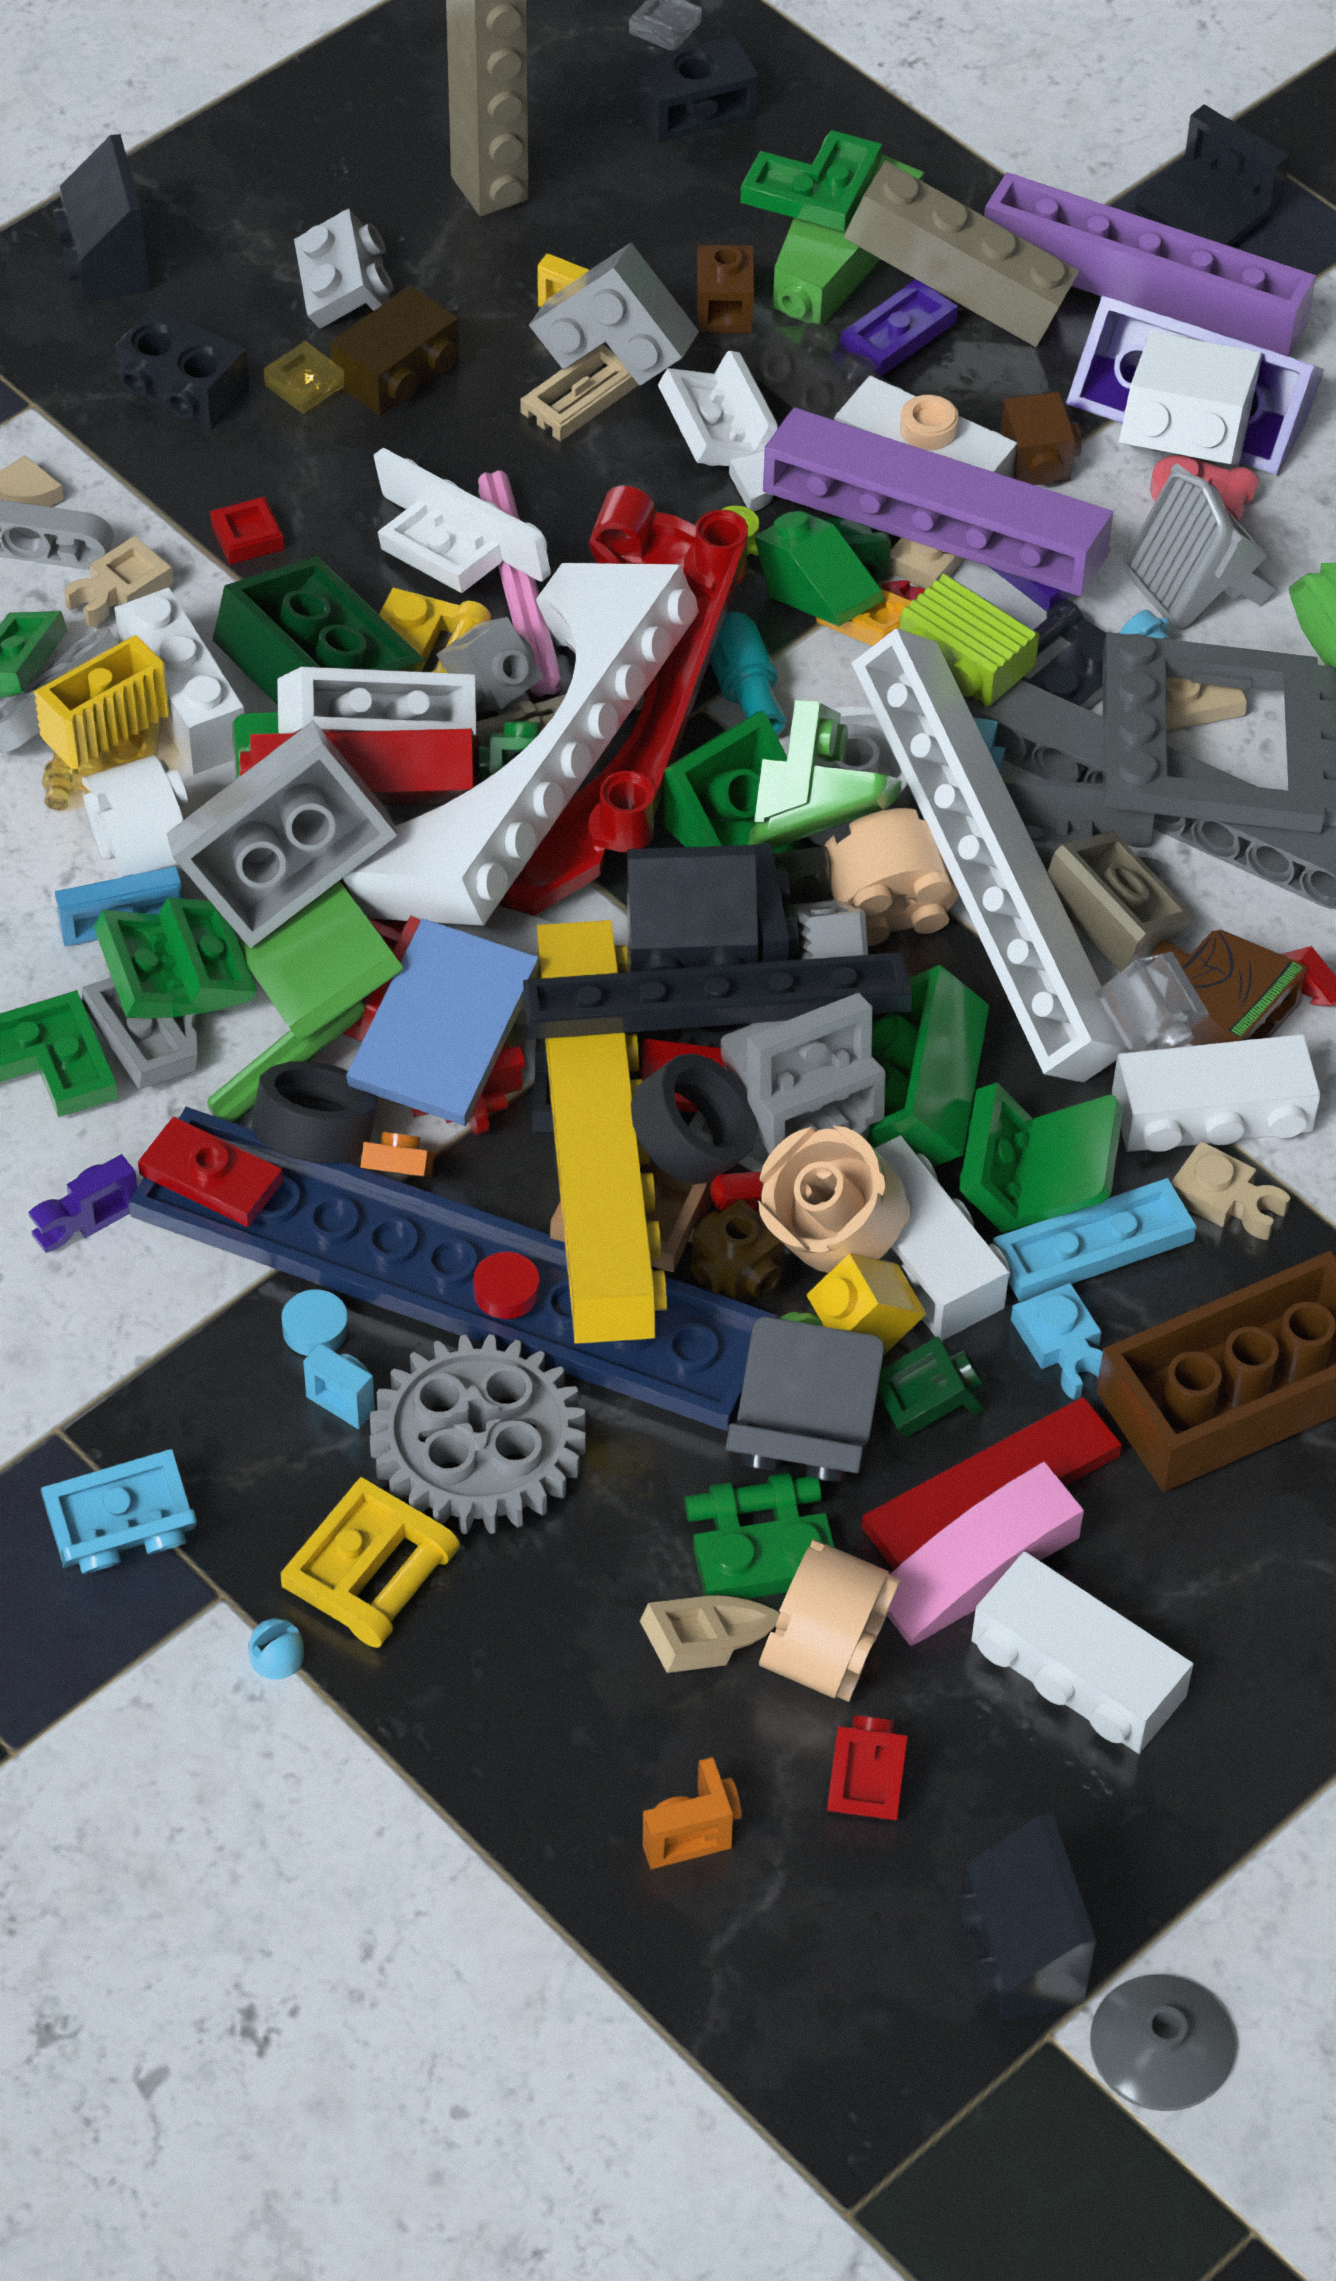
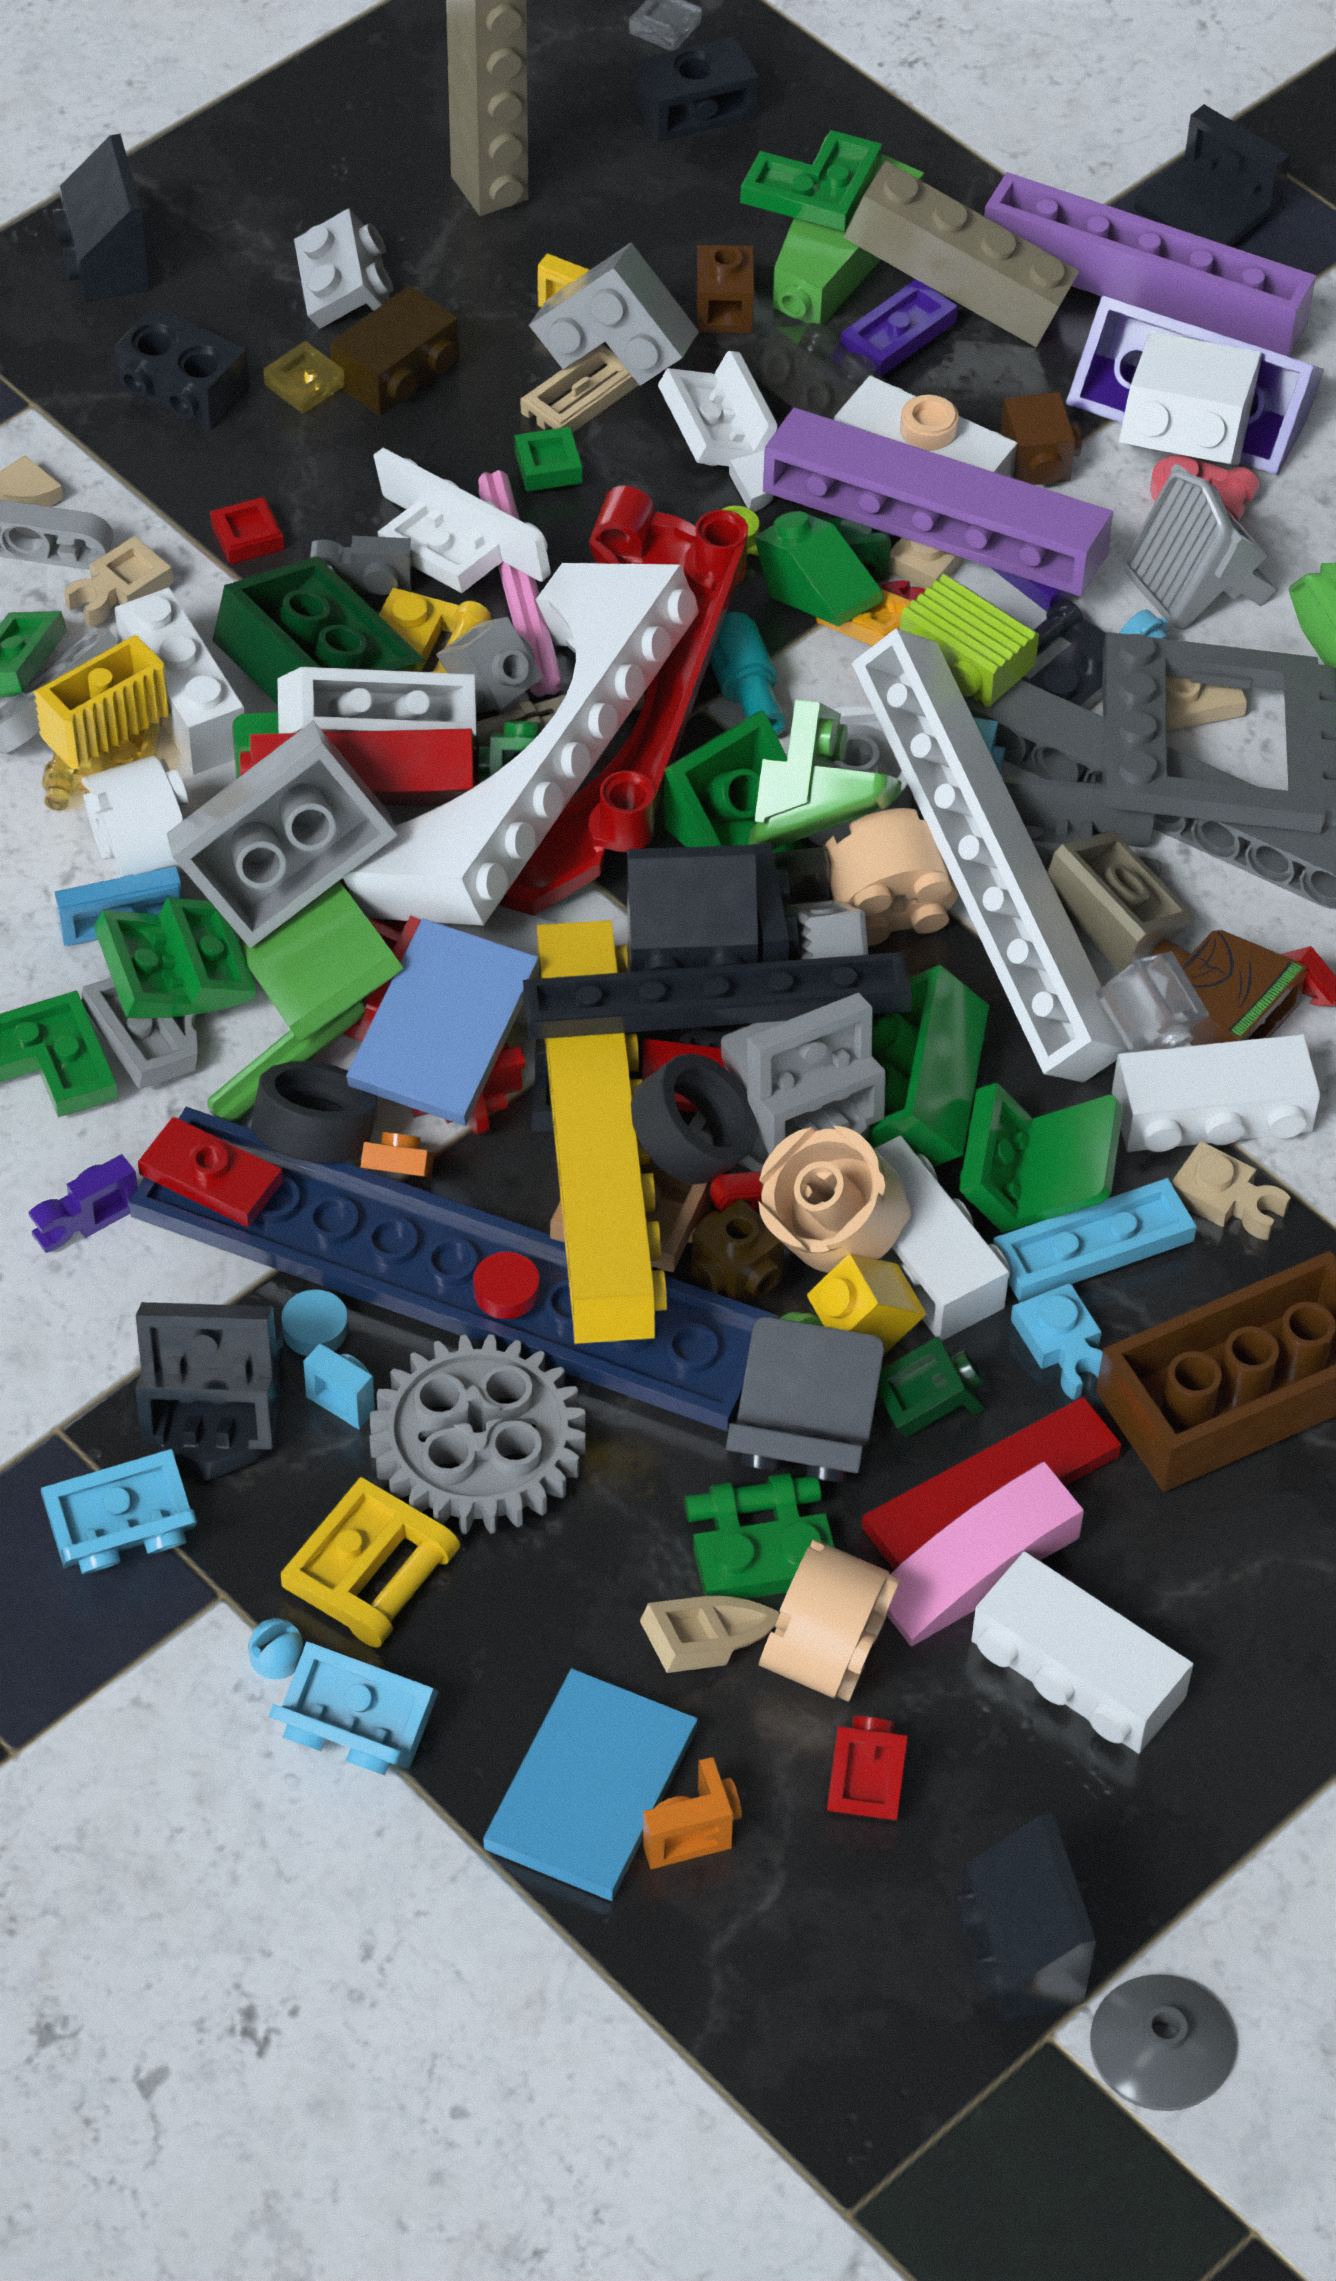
none -> black piece [135,1302,283,1481]
none -> medium azure bracket [268,1641,439,1775]
none -> dark grey plate [310,536,413,595]
none -> dark azure tile [483,1668,698,1901]
none -> green plate [515,427,582,492]

